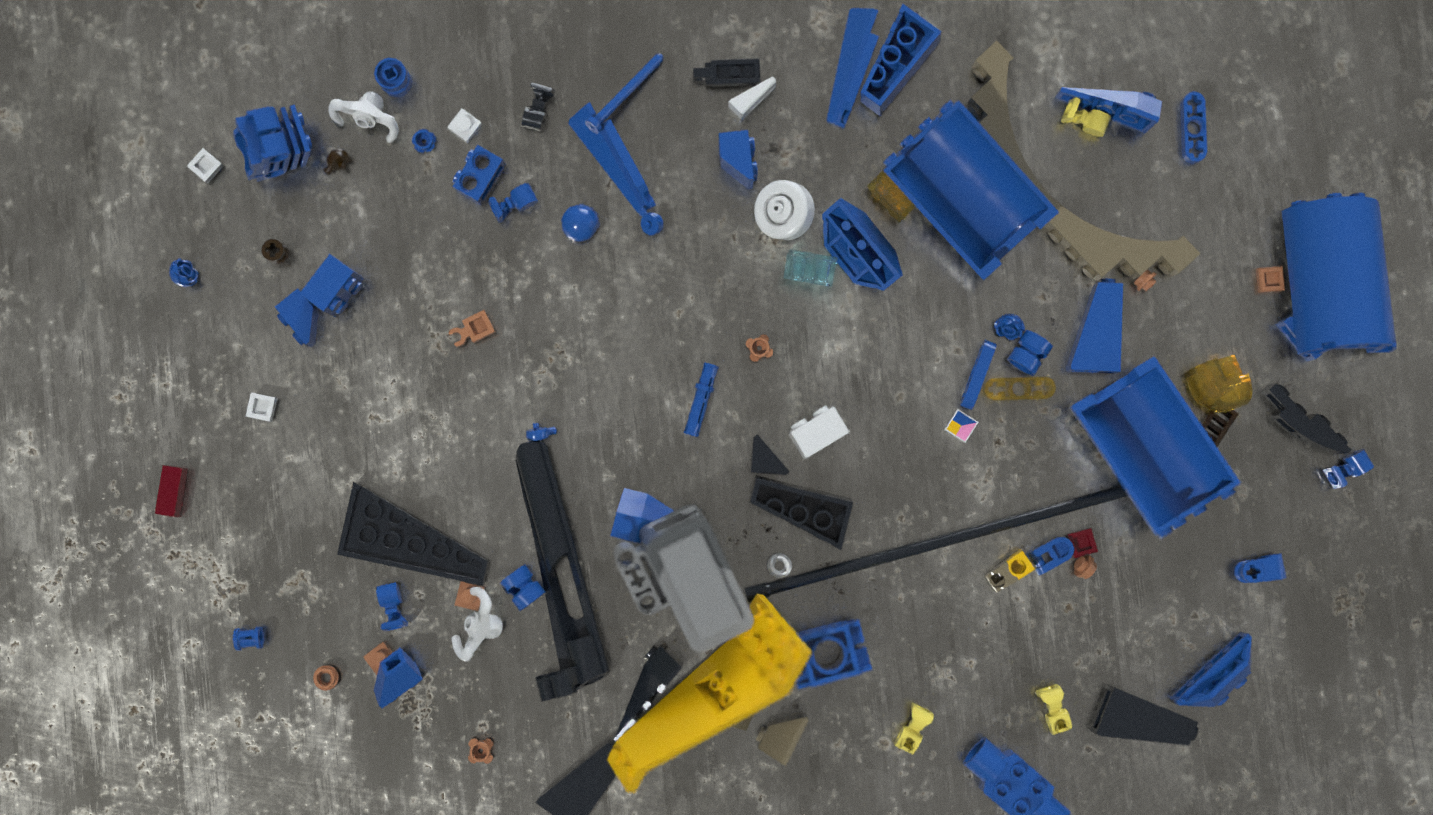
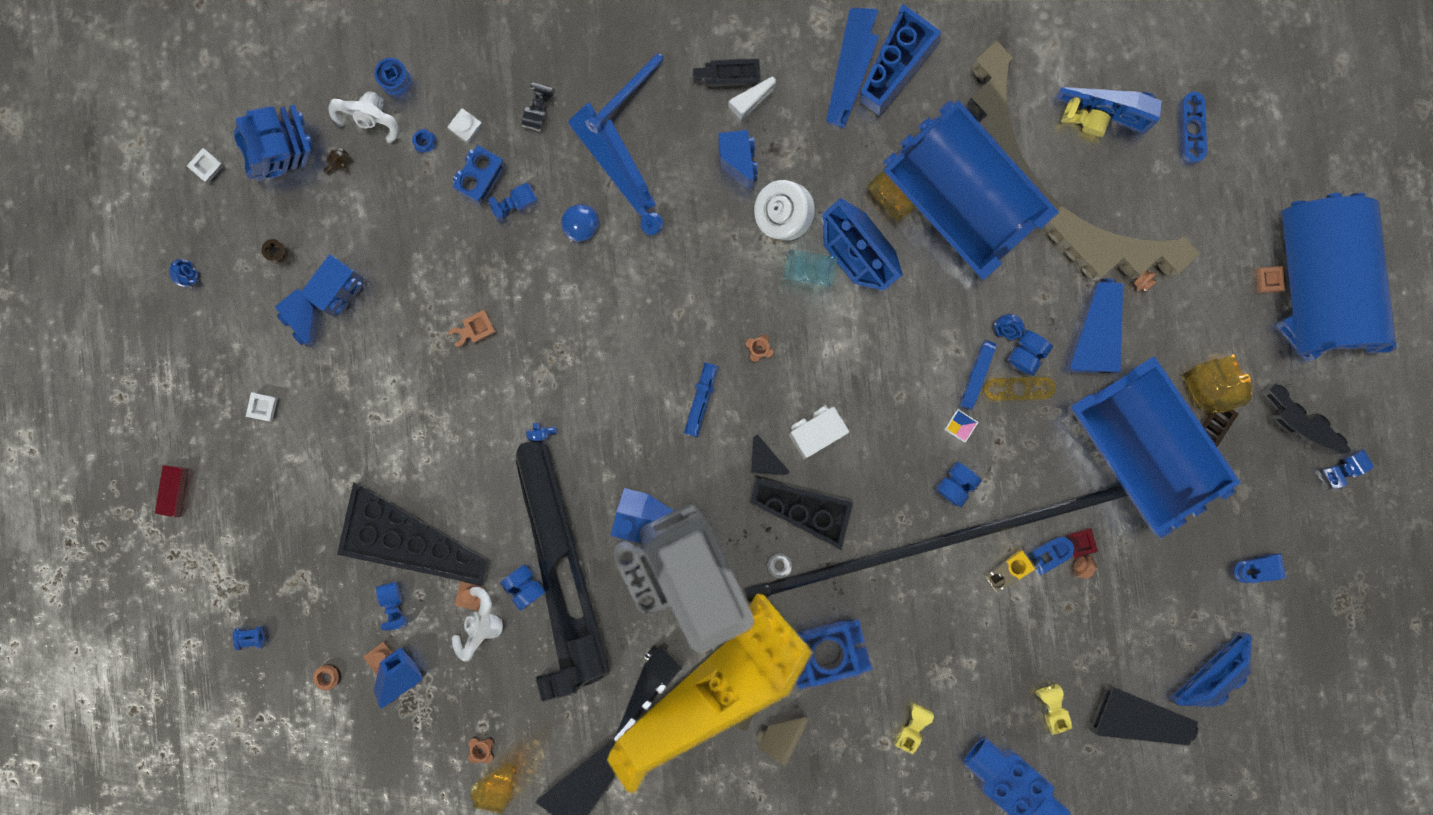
none -> clear yellow slope [470,755,520,814]
none -> blue wheel [935,461,982,508]

